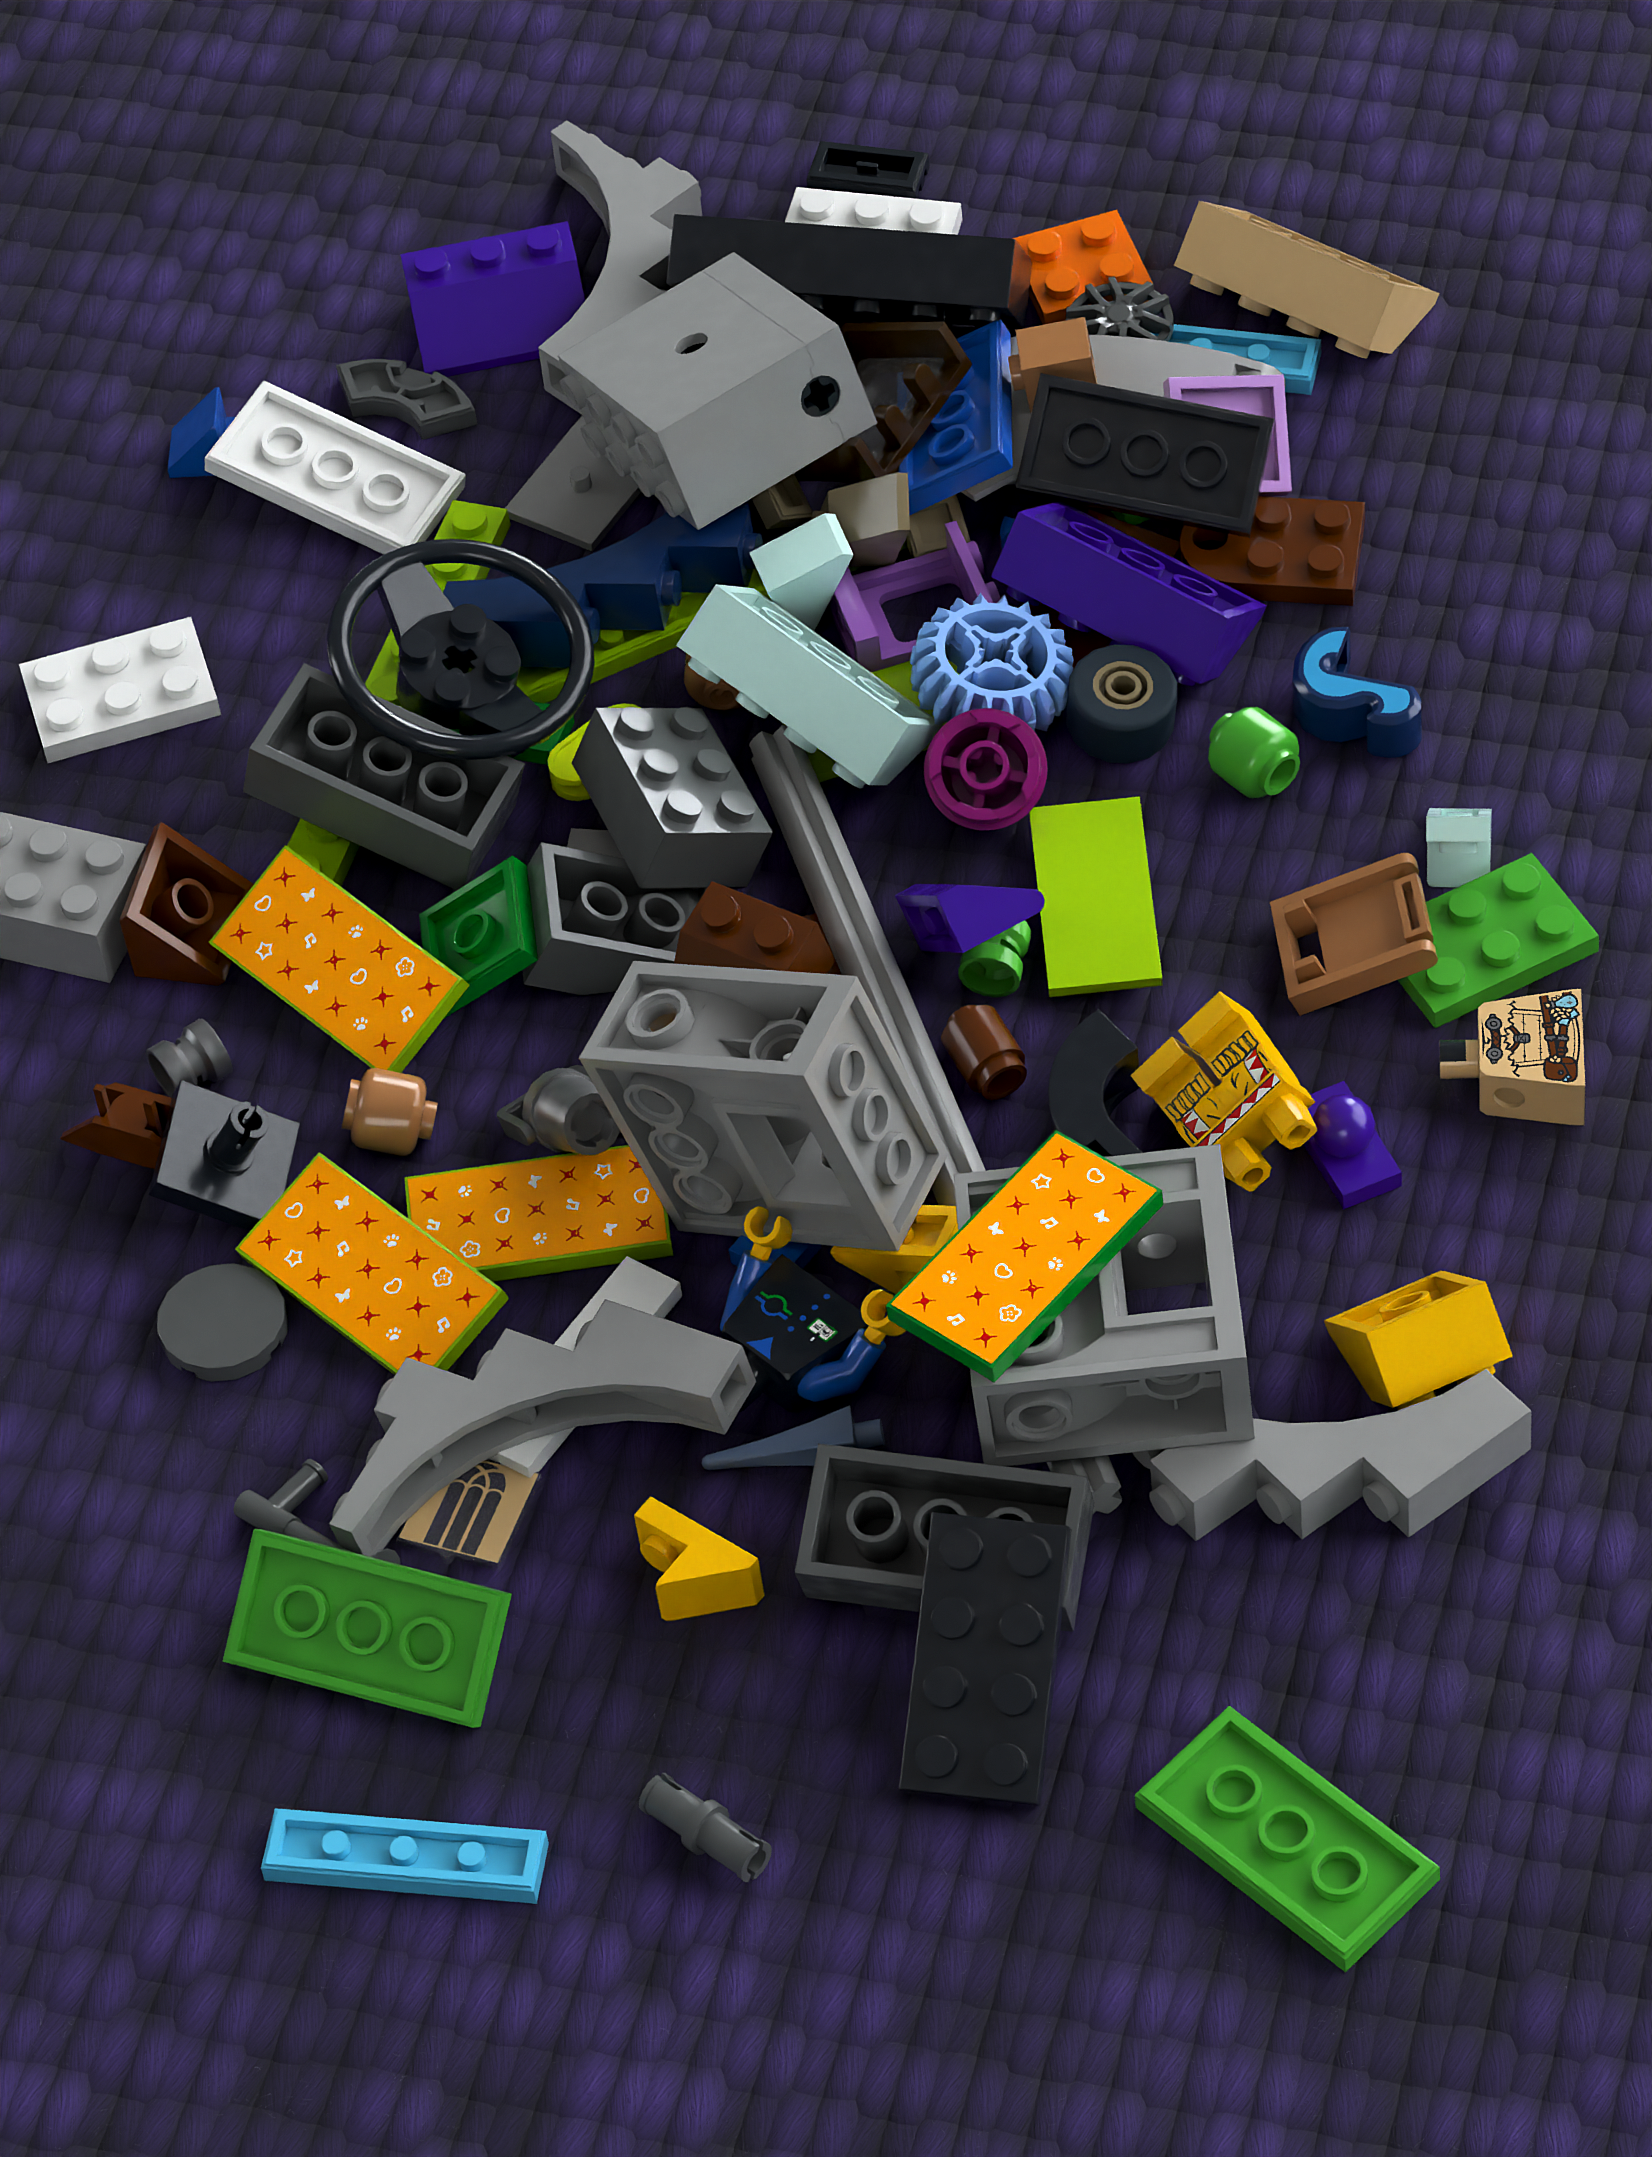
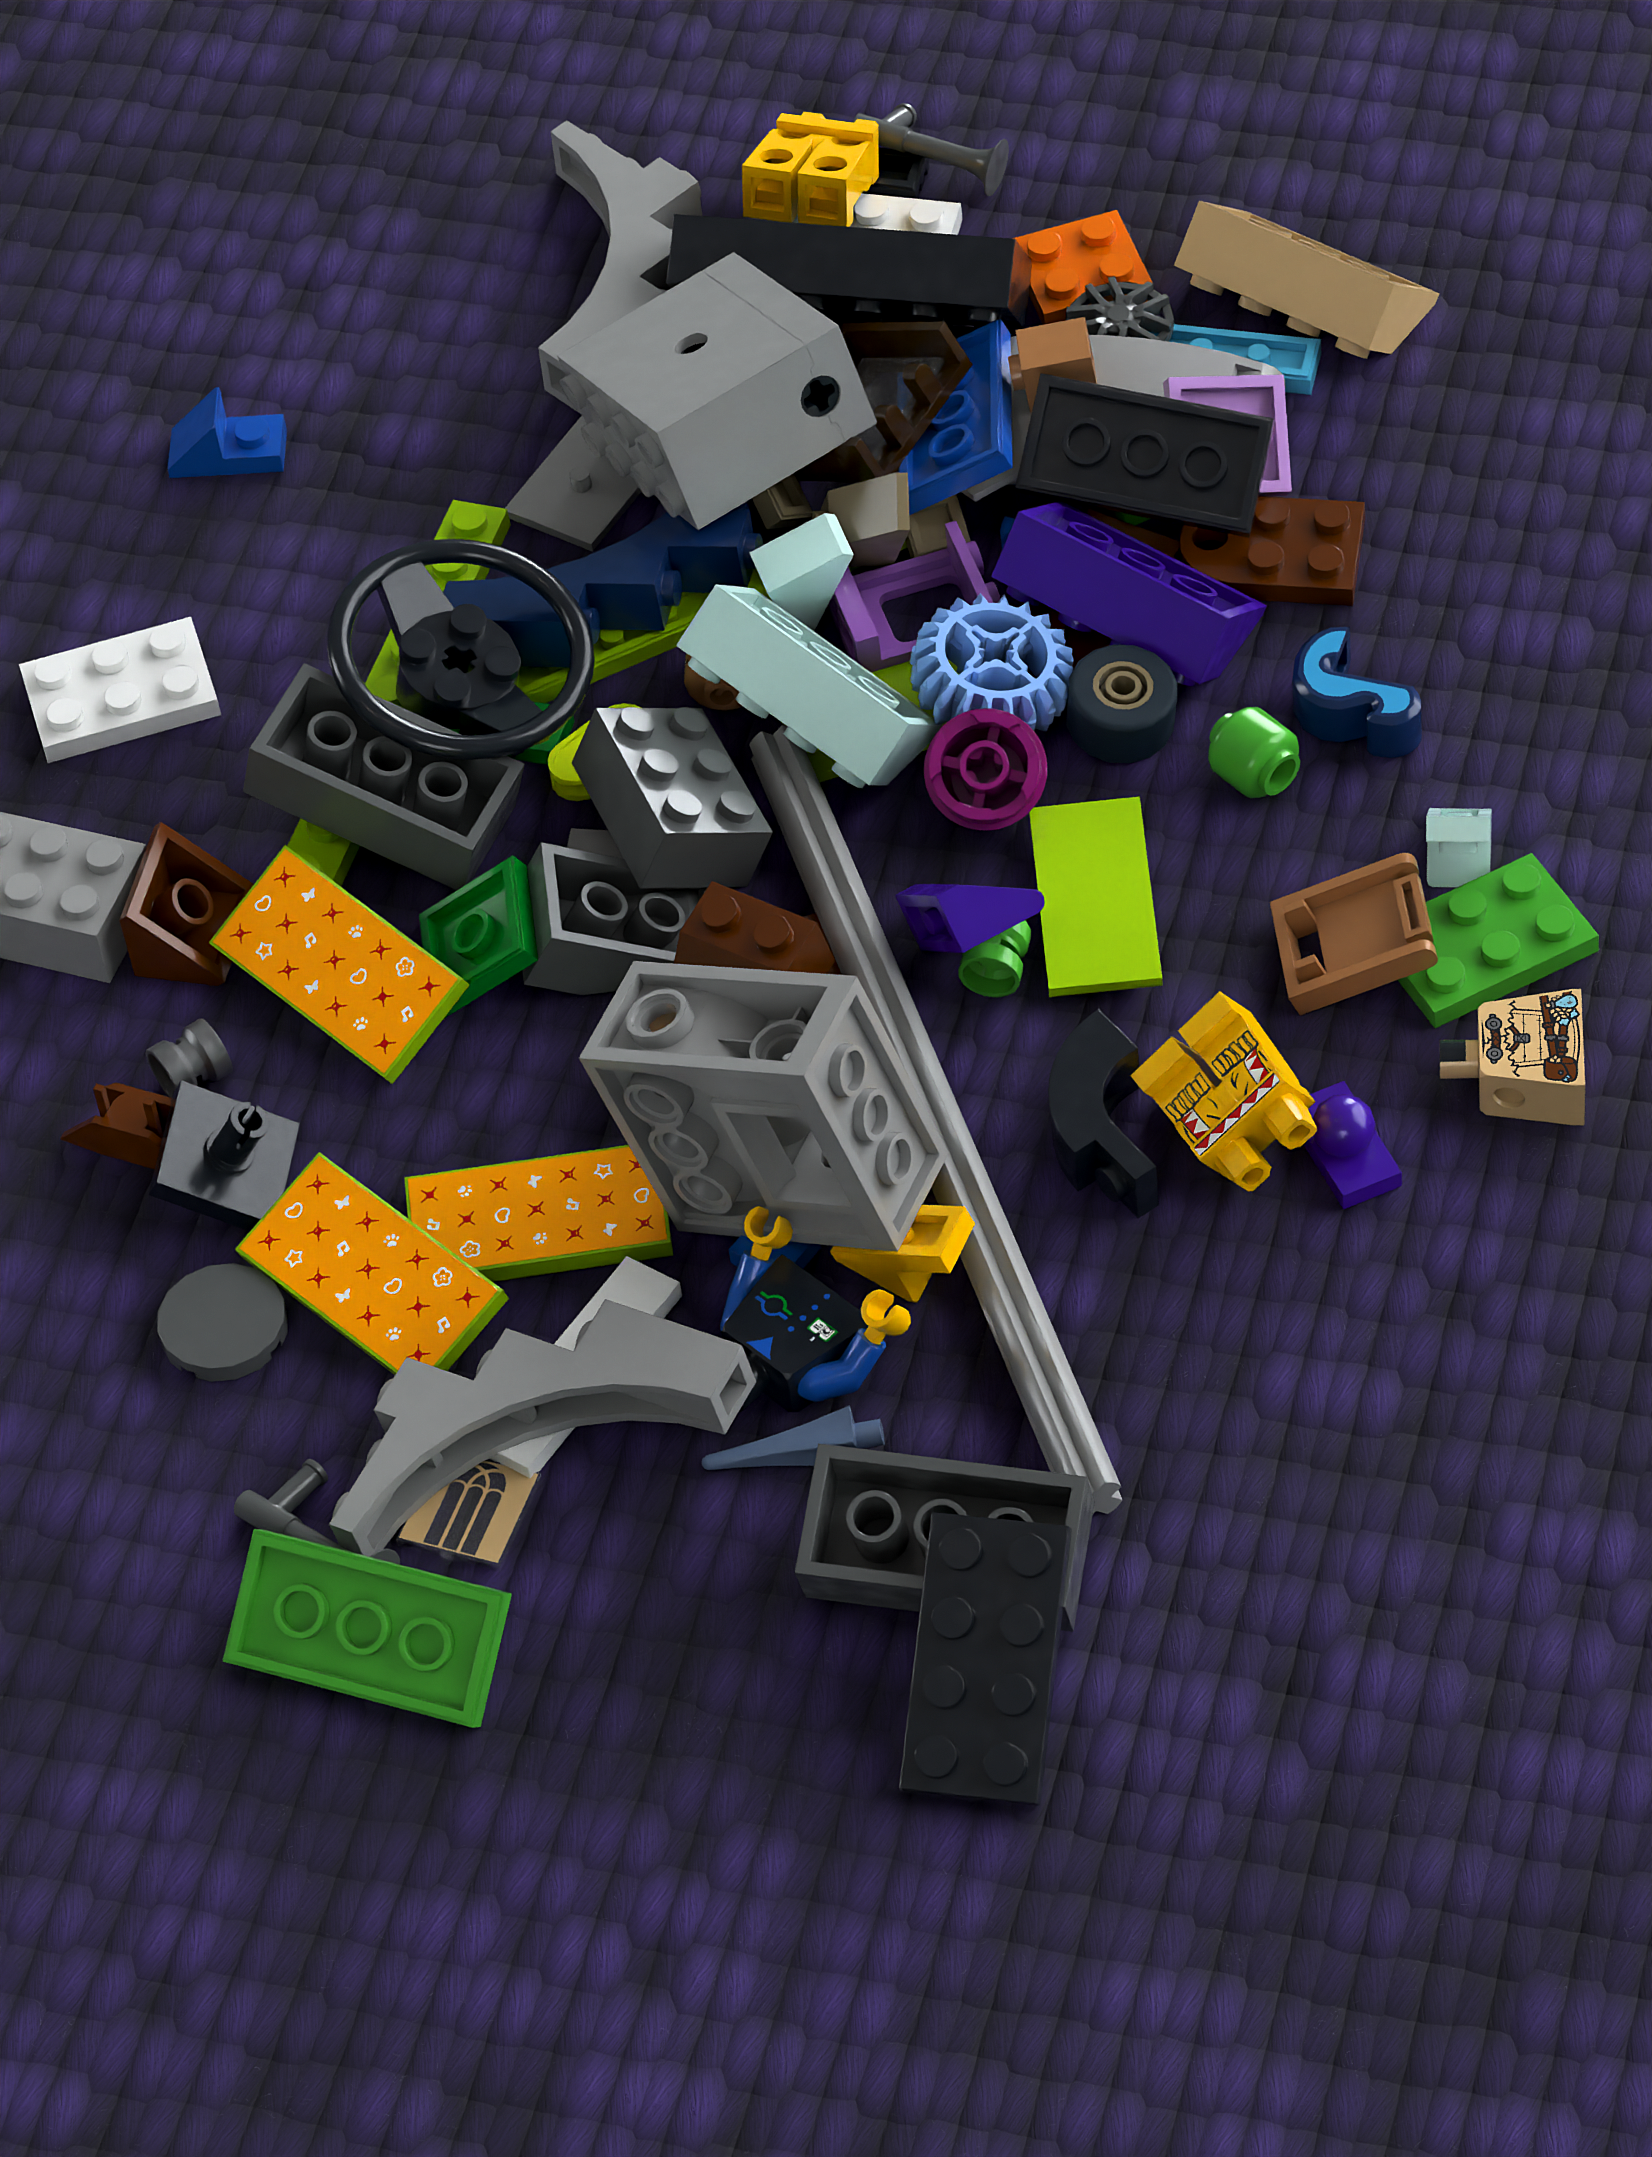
white tile [205,381,466,555] -> none
medium azure tile [261,1808,549,1904] -> none
dark grey tile [336,359,478,440] -> none
medium nougat head [342,1068,438,1156] -> none
dark purple slope [400,221,585,377] -> none
flat silver piece [497,1065,620,1155] -> none
yellow slope [634,1496,765,1621] -> none
dark grey pin [639,1773,772,1882] -> none
light orange tile [886,1130,1164,1383] -> none
reddish brown brick [941,1005,1027,1100] -> none
light grey piece [953,1144,1255,1466] -> none
light grey arch [1132,1369,1531,1541] -> none
bright green tile [1135,1706,1440,1972] -> none
yellow slope [1324,1270,1513,1410] -> none
none -> yellow hips [742,112,879,227]
none -> dark grey piece [853,103,1009,196]

